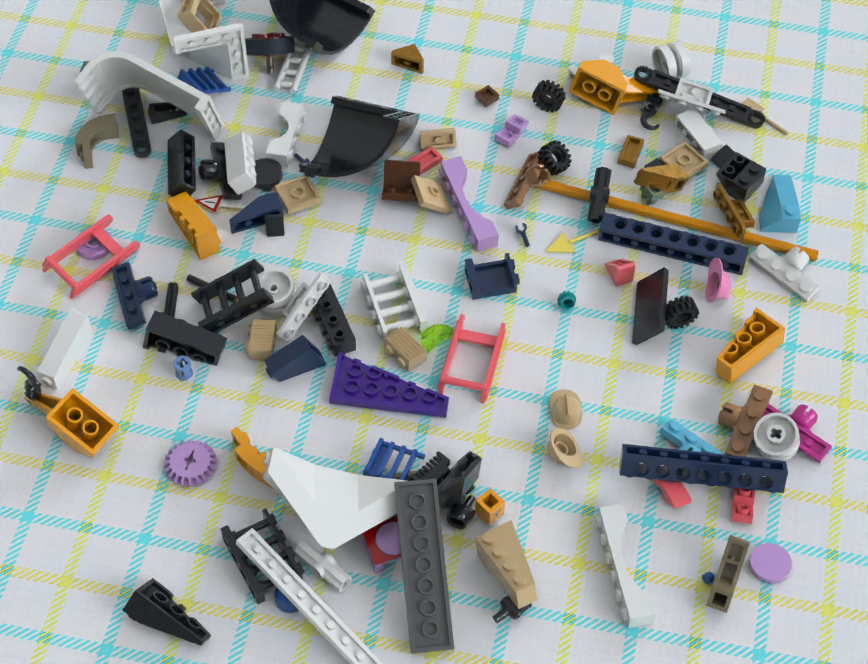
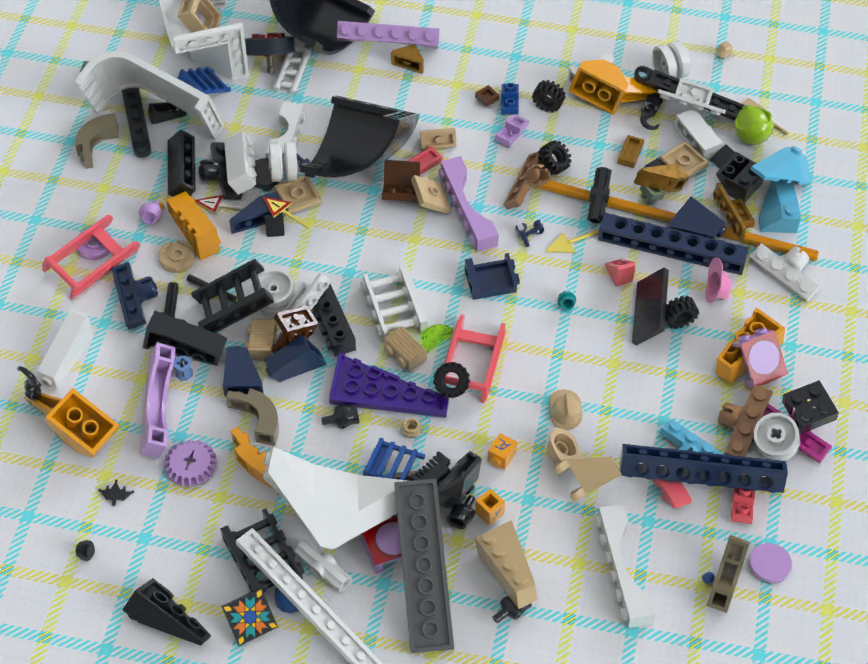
none -> black plate [75,540,95,561]
none -> black piece [98,480,135,506]
none -> lavender animal [138,200,165,224]
none -> lavender arch [140,342,175,458]
none -> tan tile [158,240,196,273]
none -> tile [221,588,278,646]
none -> dark blue slope [223,346,264,396]
none -> dark tan arch [226,388,279,446]
none -> light yellow piece [263,197,309,229]
none -> white wheel [268,141,297,182]
none -> reddish brown bracket [272,306,319,353]
none -> black piece [321,404,359,429]
none -> lavender arch [337,21,439,48]
none -> tan plate [402,418,421,437]
none -> black tyre [433,362,470,398]
none -> light orange brick [487,433,517,470]
none -> blue slope [501,83,519,115]
none -> dark blue hand [520,220,544,239]
none -> tan flag [554,456,622,501]
none -> dark blue slope [668,196,726,239]
none -> tan tile [716,41,733,59]
none -> panel [732,328,788,388]
none -> lime helmet [734,105,774,146]
none -> medium azure wedge [750,146,811,185]
none -> black piece [782,380,839,434]

